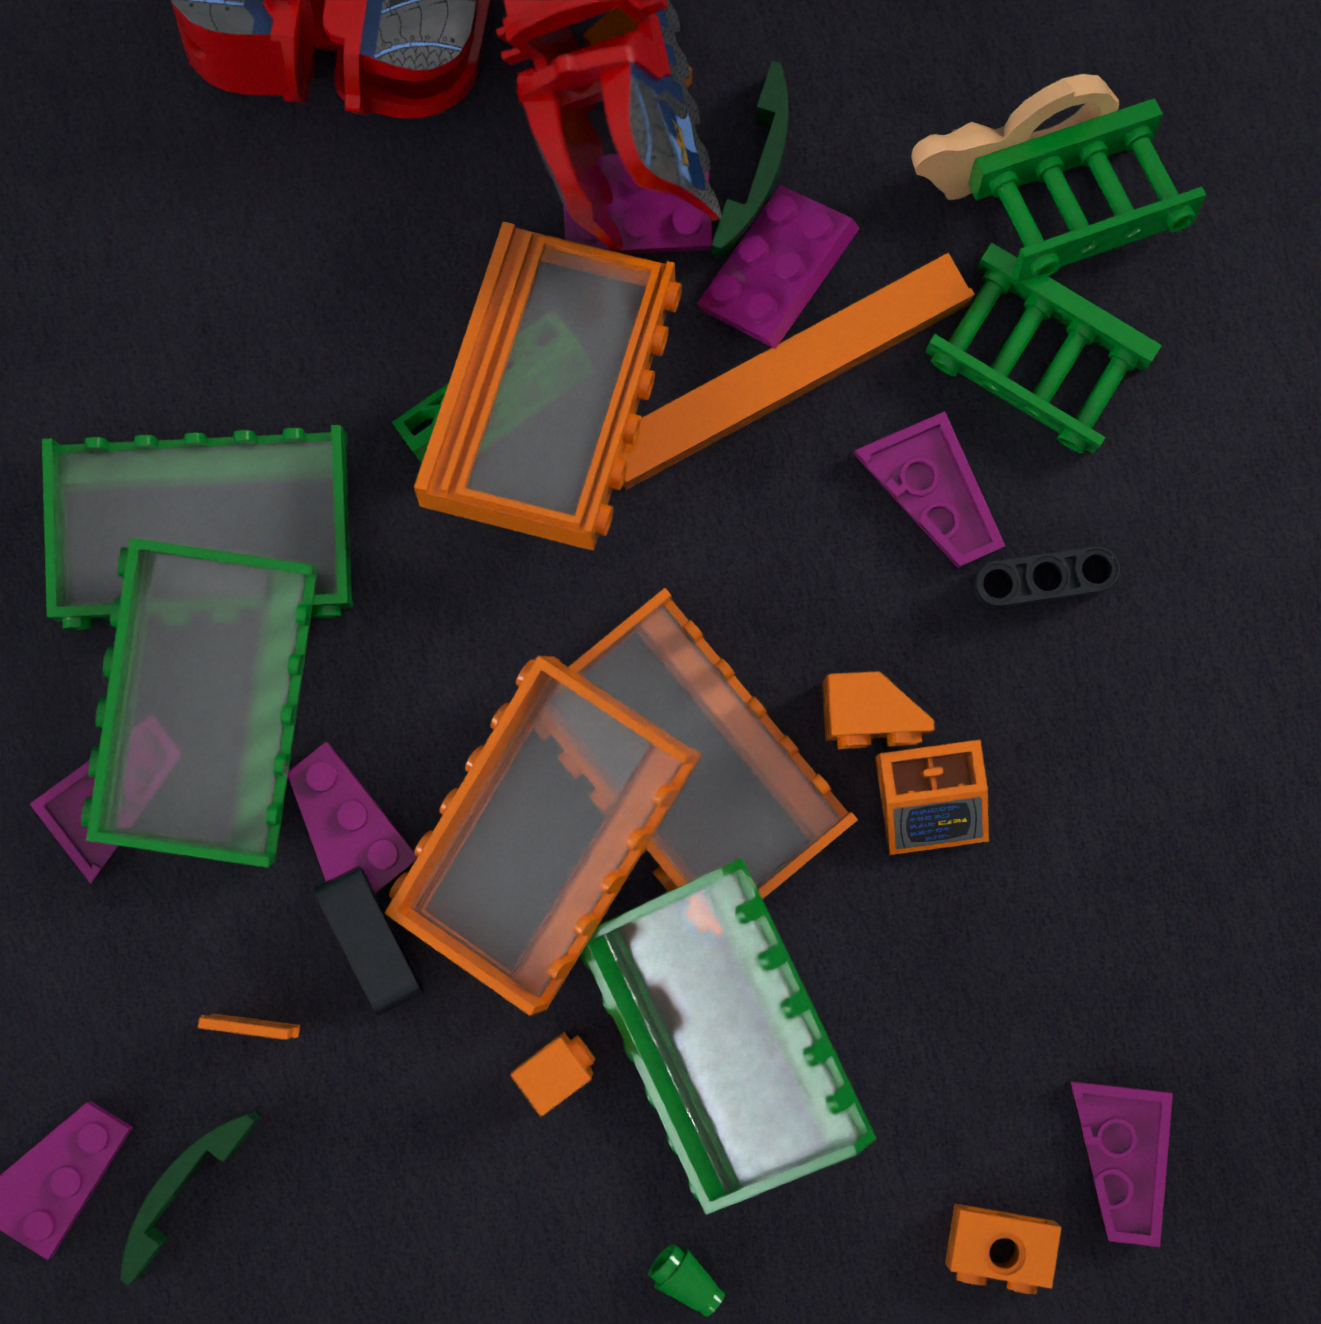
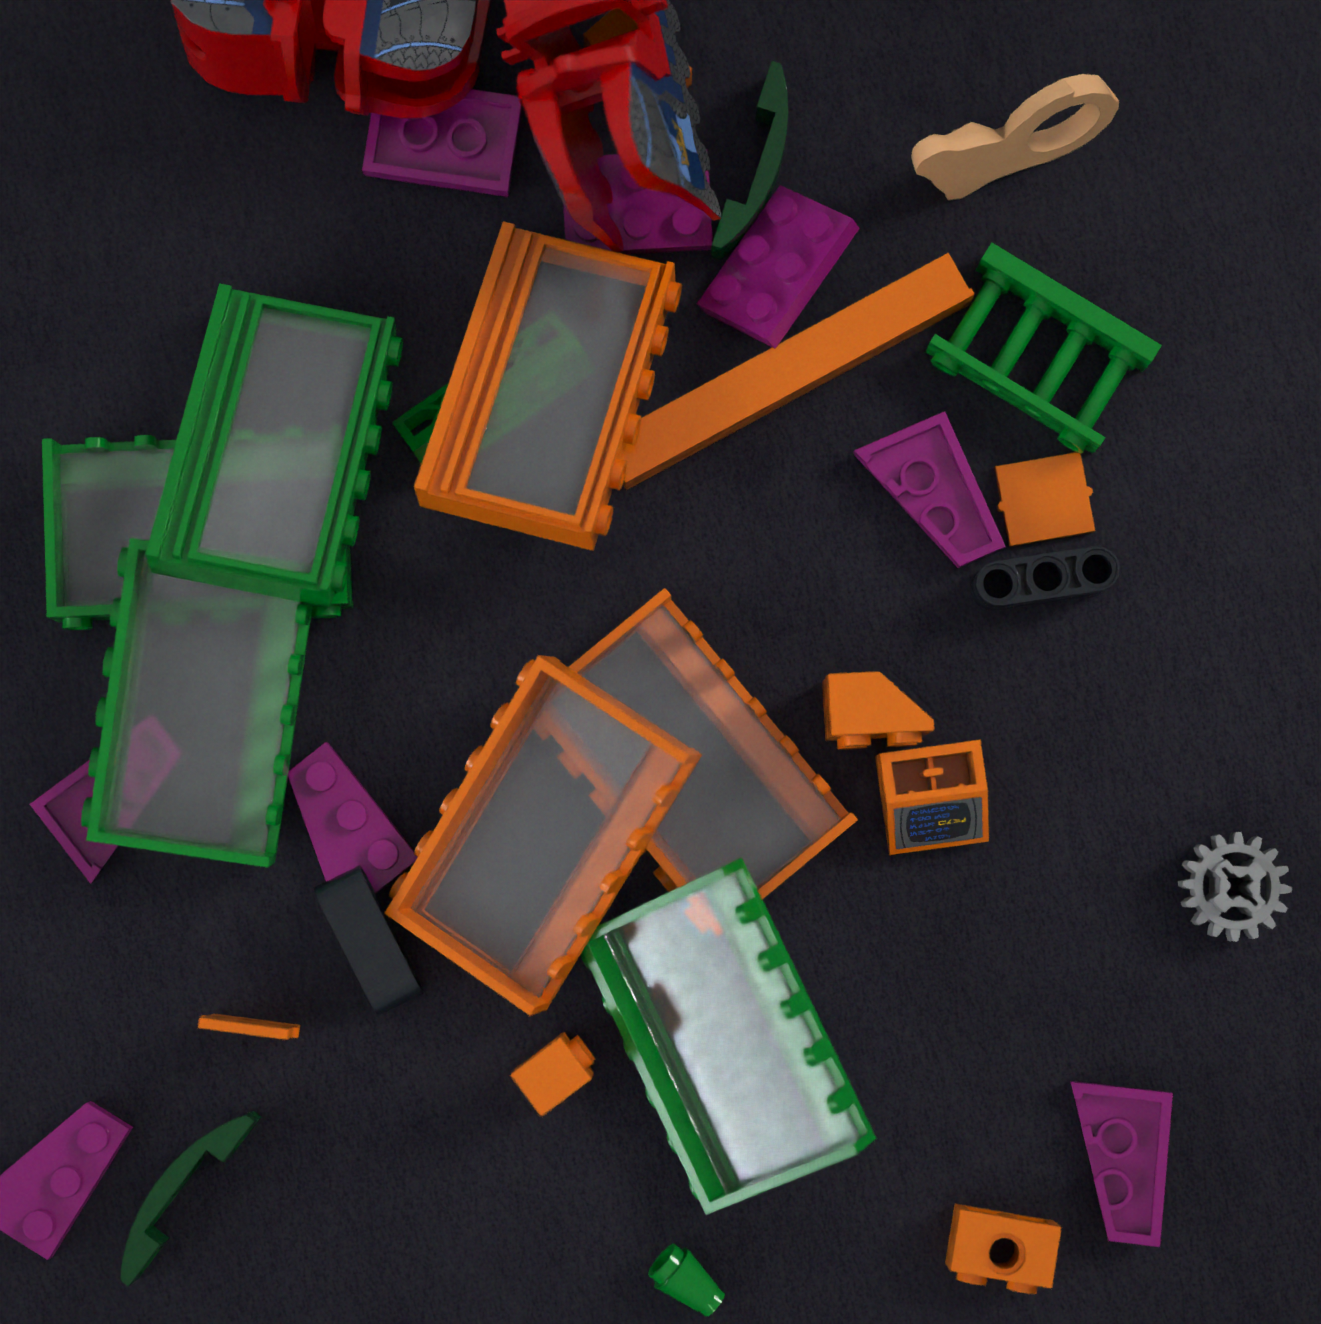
green fence [968,98,1206,282] -> none
none -> window [145,283,403,608]
none -> magenta plate [362,89,523,197]
none -> orange piece [994,452,1095,547]
none -> light grey gear [1178,832,1292,941]

